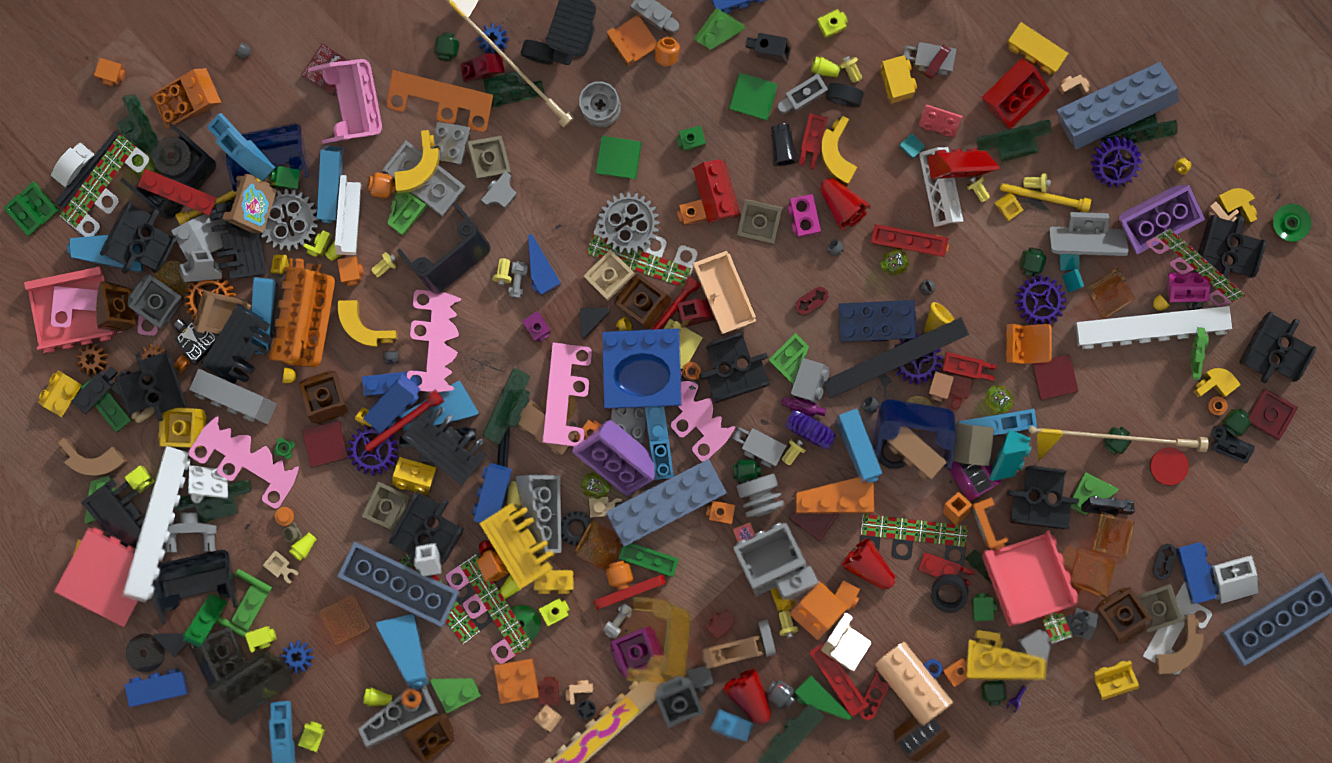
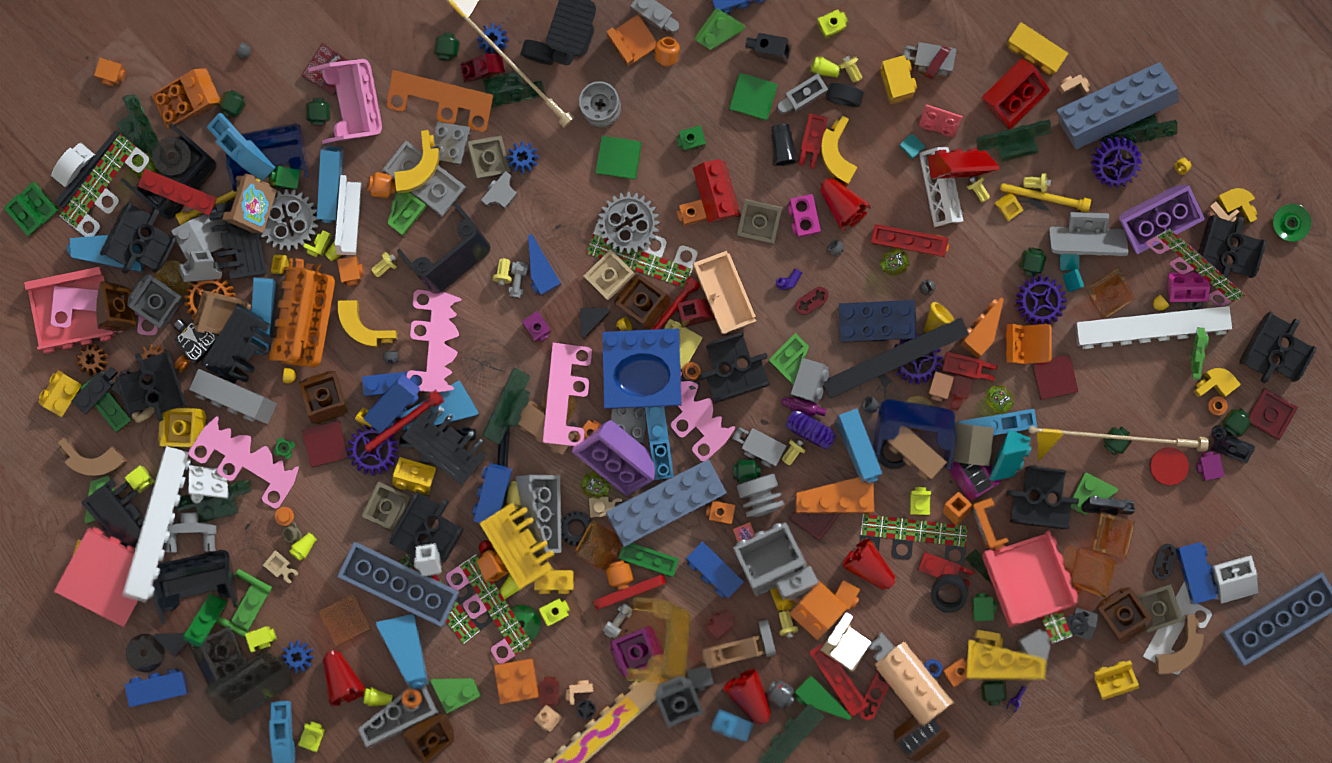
none -> dark green head [217,90,246,119]
none -> dark green head [306,98,331,125]
none -> red cone [323,650,366,706]
none -> blue gear [506,141,539,174]
none -> blue brick [686,541,744,599]
none -> dark purple arm [776,268,802,290]
none -> light grey hinge [868,633,895,662]
none -> neon yellow bracket [910,487,931,515]
none -> orange slope [960,297,1004,359]
none -> magenta brick [1196,451,1224,481]

